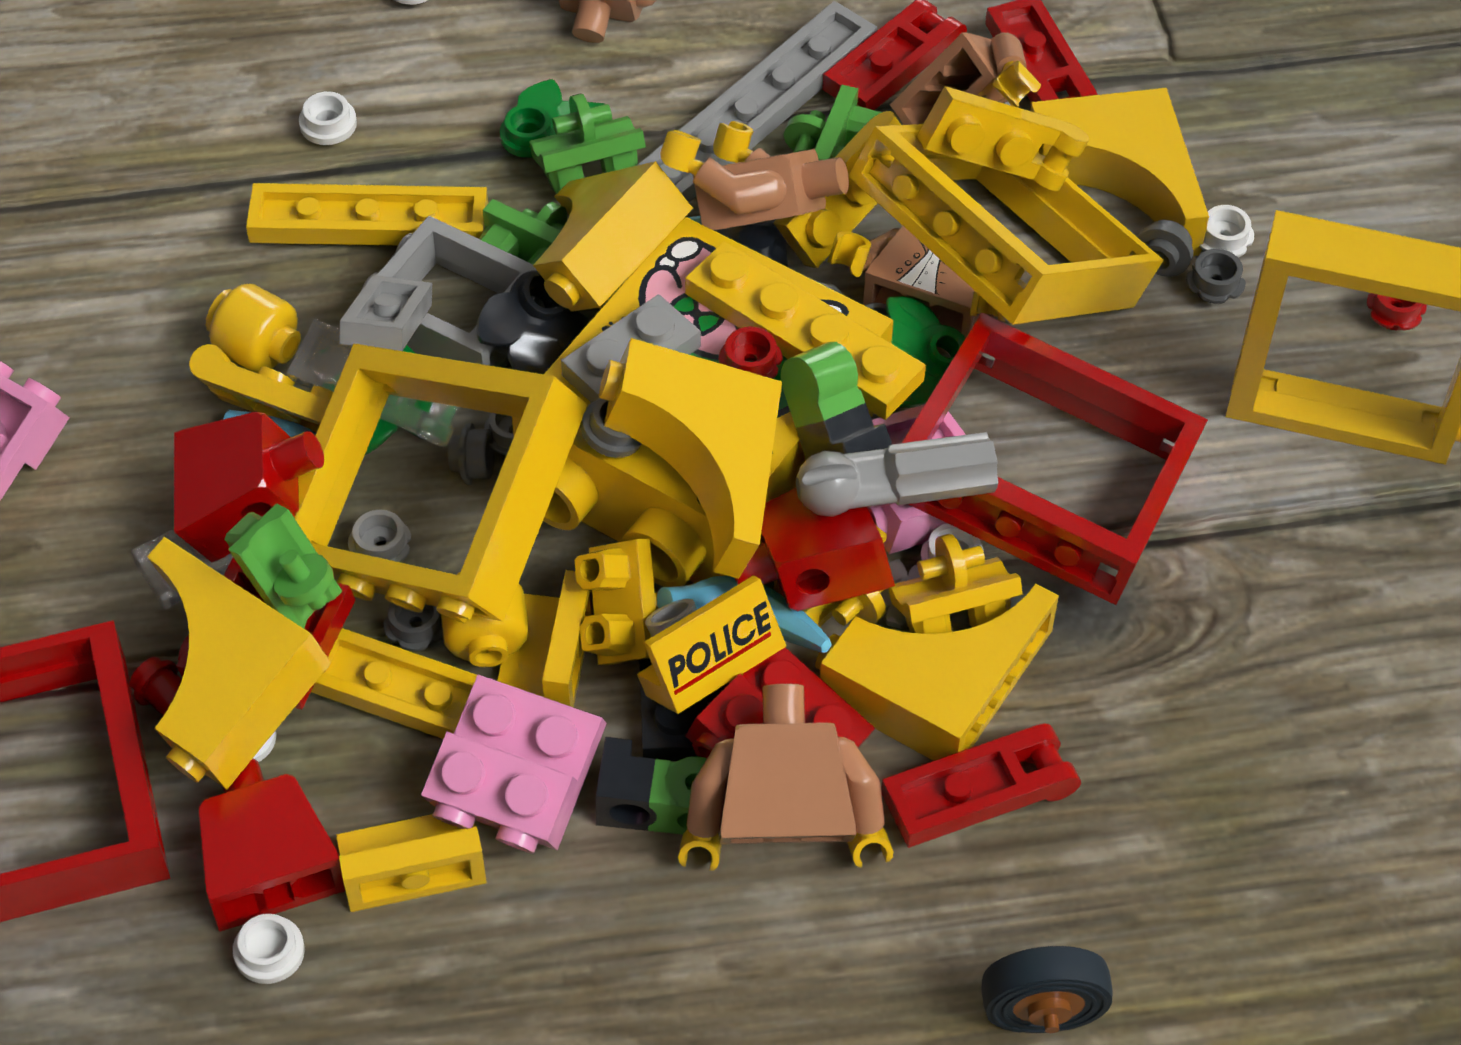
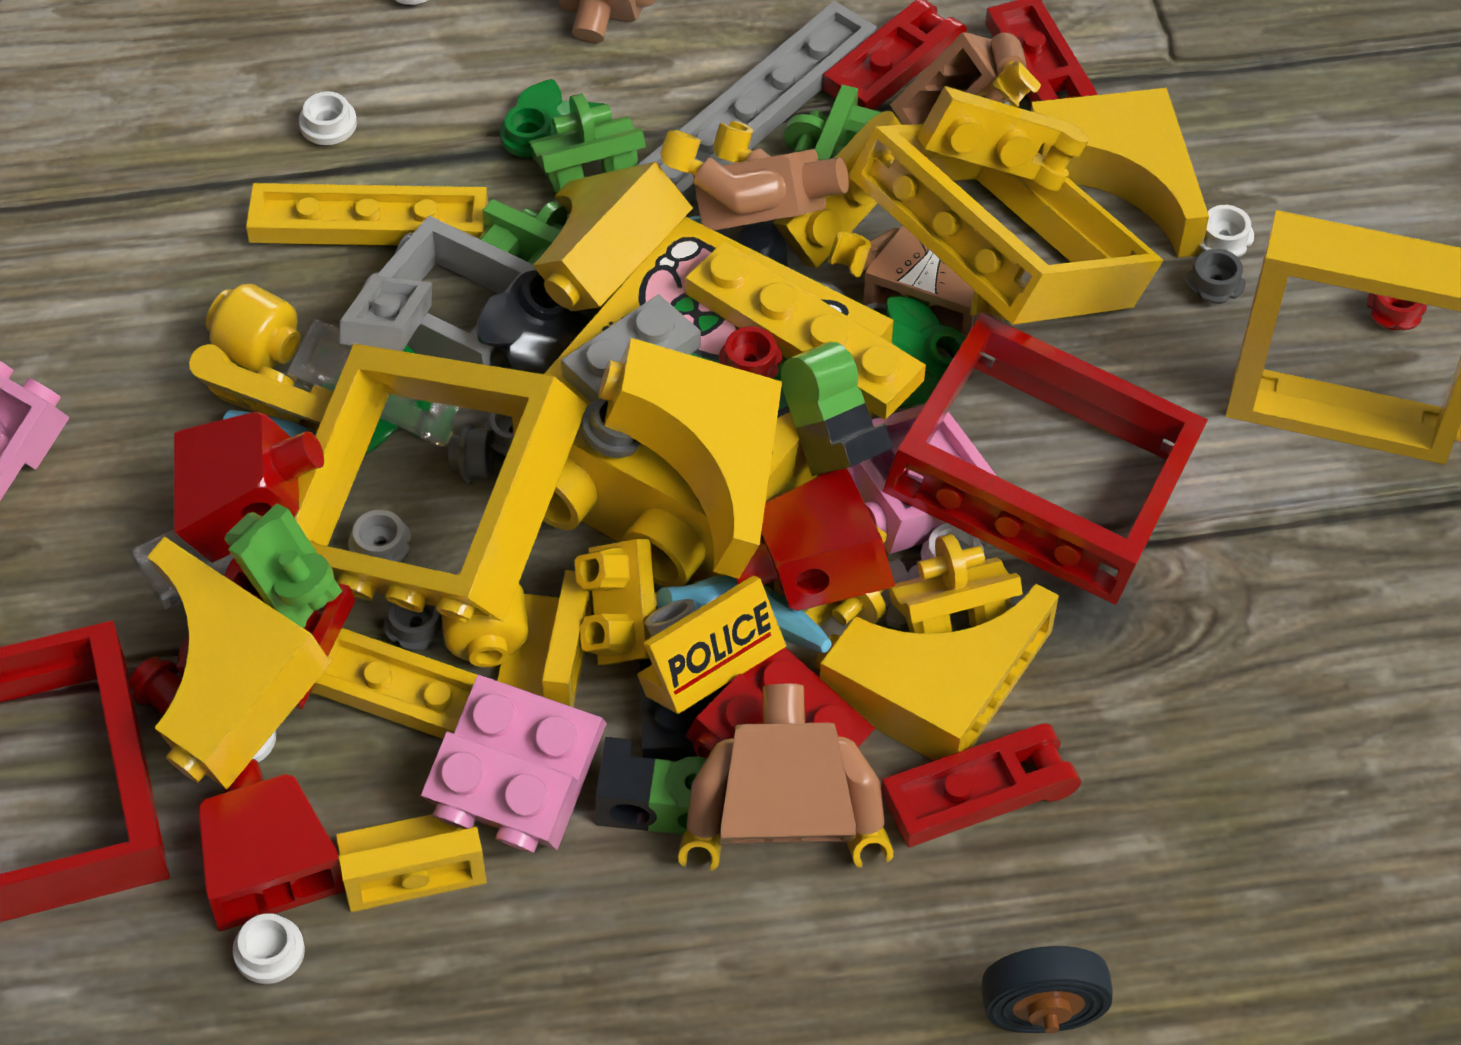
light grey piece [796,432,998,517] -> none
dark grey plate [1137,220,1193,277] -> none

